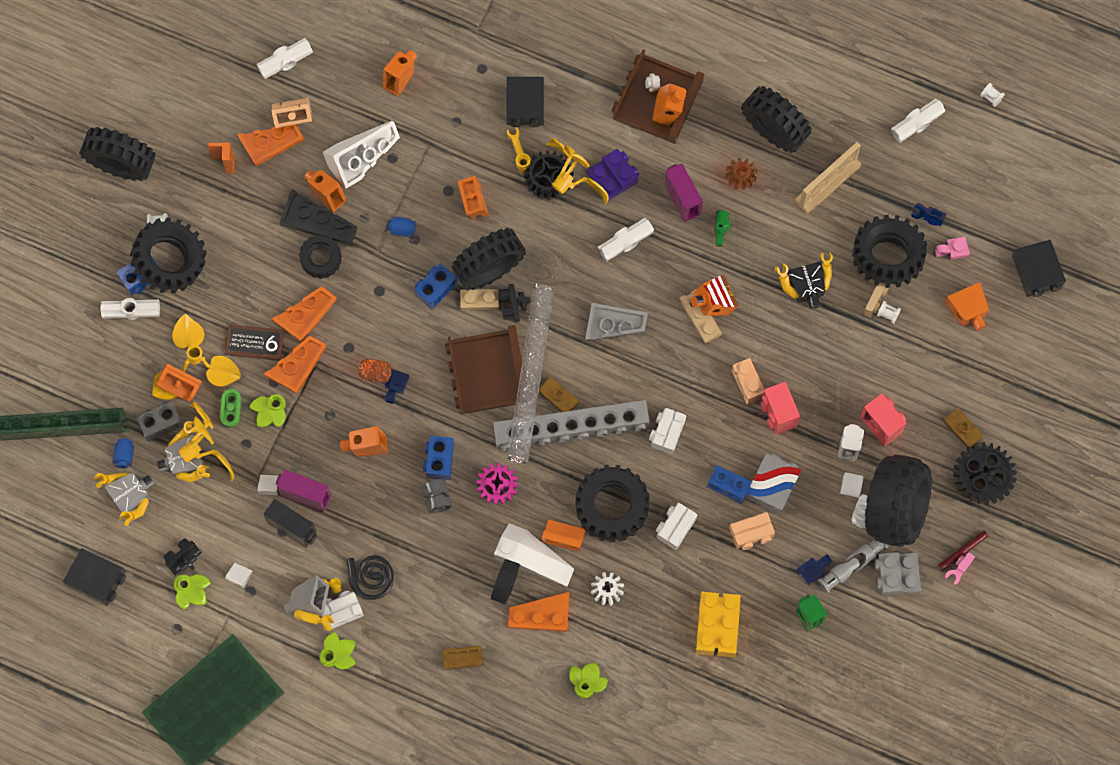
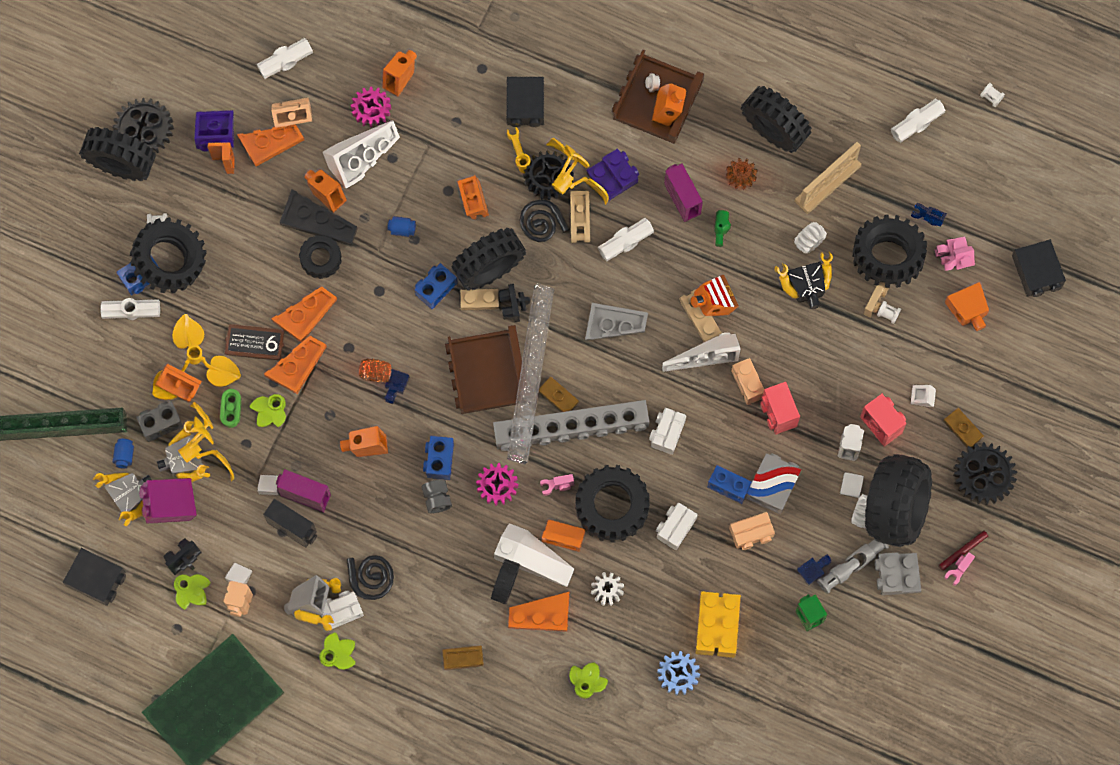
none -> black gear [112,98,174,153]
none -> magenta brick [139,478,197,524]
none -> dark purple plate [194,110,234,151]
none -> light nougat brick [224,581,253,617]
none -> dark pink gear [351,87,391,127]
none -> black piece [519,199,570,242]
none -> bright pink plate [540,474,574,496]
none -> tan plate [570,191,590,243]
none -> light blue gear [657,651,700,695]
none -> white wedge [662,332,740,372]
none -> white gear [794,222,827,254]
none -> white slope [911,385,936,407]
none -> bright pink plate [941,246,975,271]

